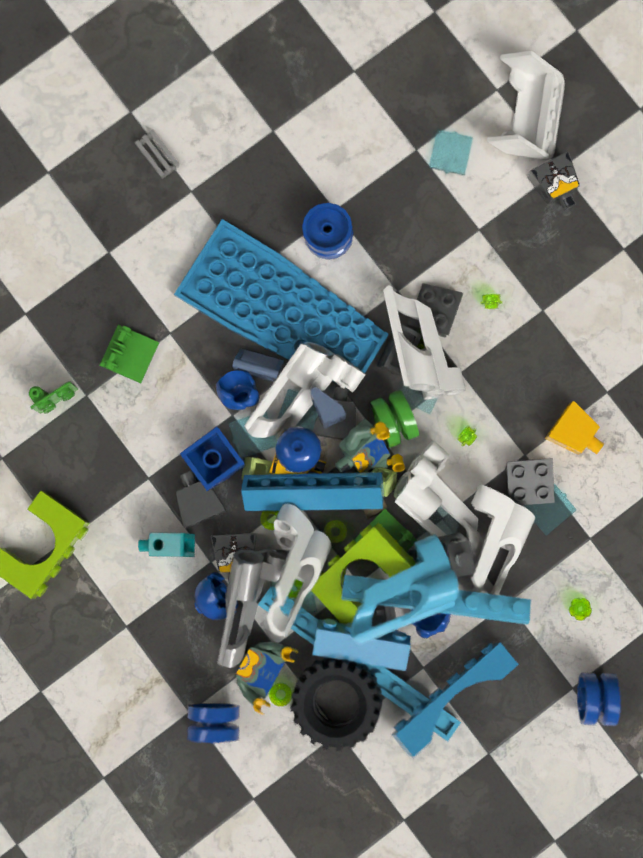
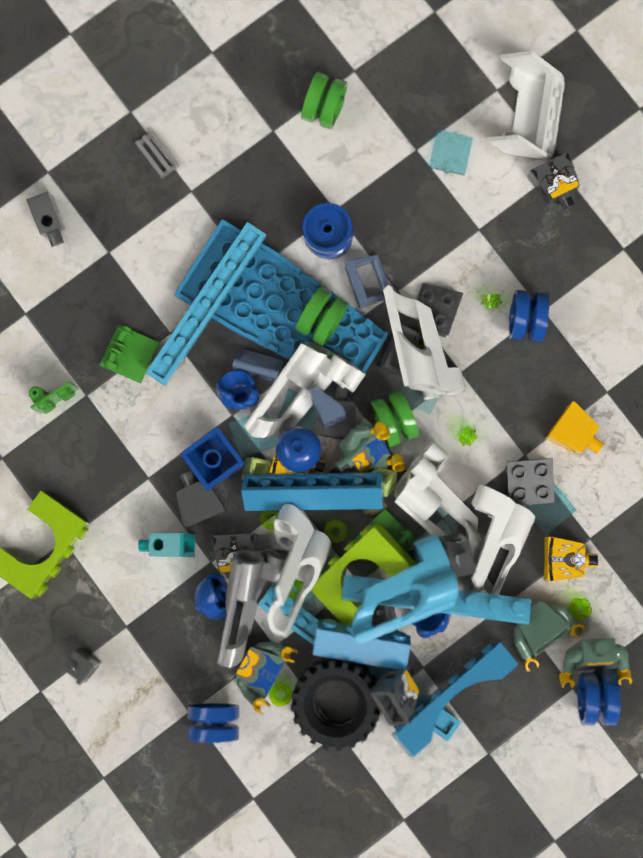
none -> dark grey torso [26,191,65,247]
none -> dark grey hinge [64,647,101,685]
none -> medium azure plate [146,222,266,386]
none -> bright green wheel [295,287,349,347]
none -> bright green wheel [301,71,348,130]
none -> sand blue tile [345,255,389,309]
none -> dark grey torso [370,666,419,725]
none -> blue wheel [509,290,549,343]
none -> sand green torso [514,597,585,672]
none -> yellow torso [544,537,598,581]
none -> sand green torso [559,638,632,688]

